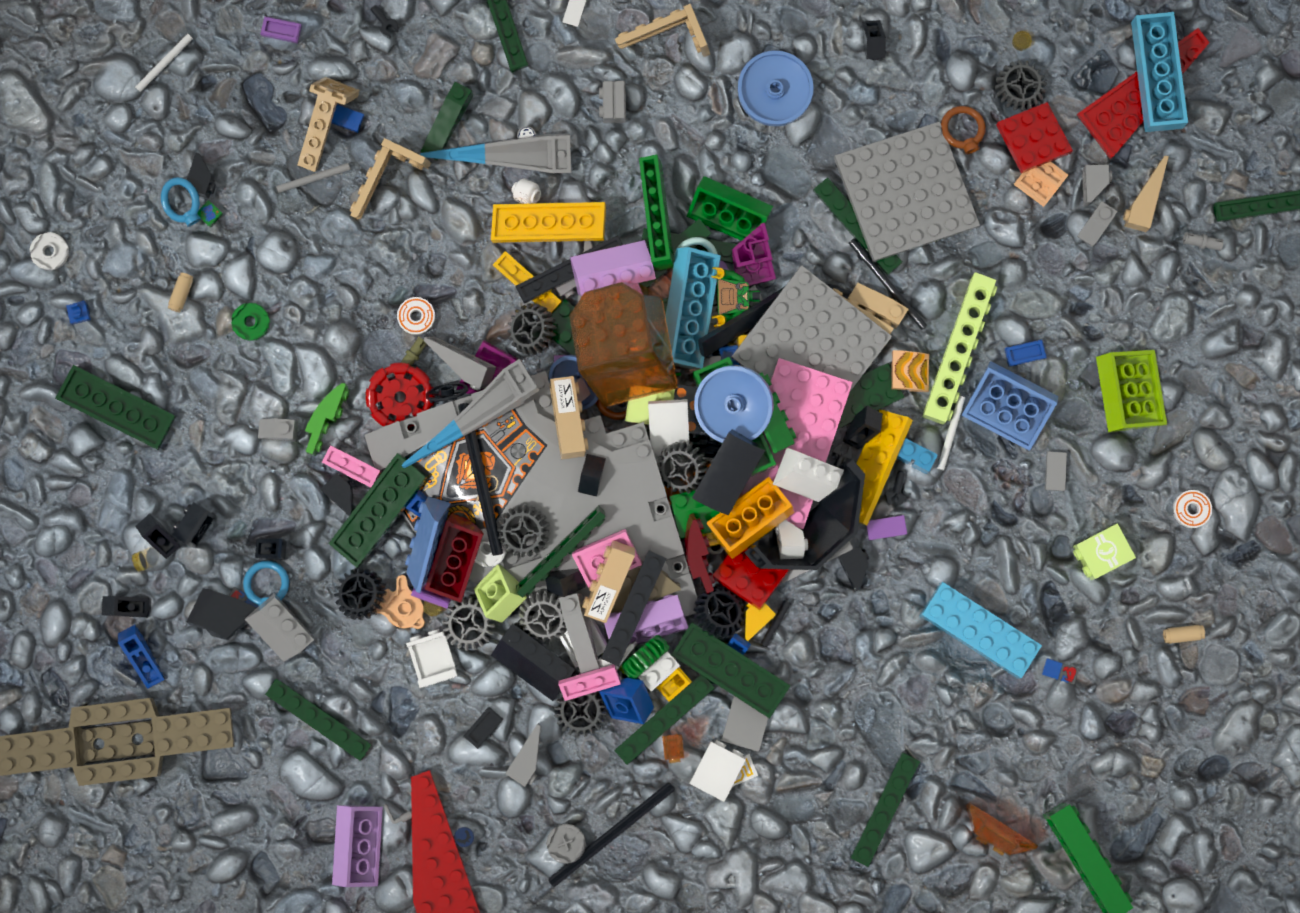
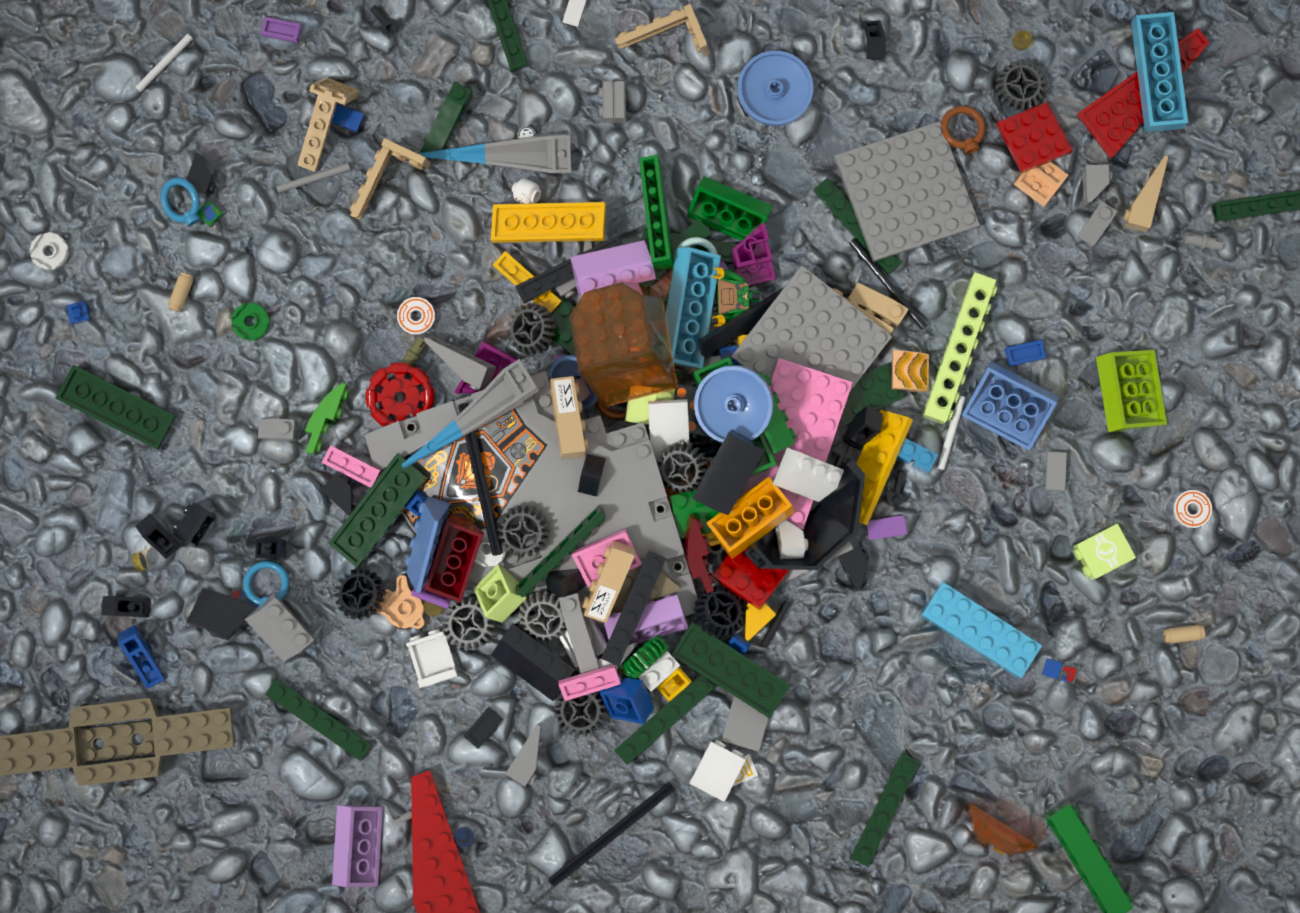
black wheel [425,383,469,403] -> none
light grey tile [546,824,586,864] -> none
clear orange slope [662,734,684,763] -> none

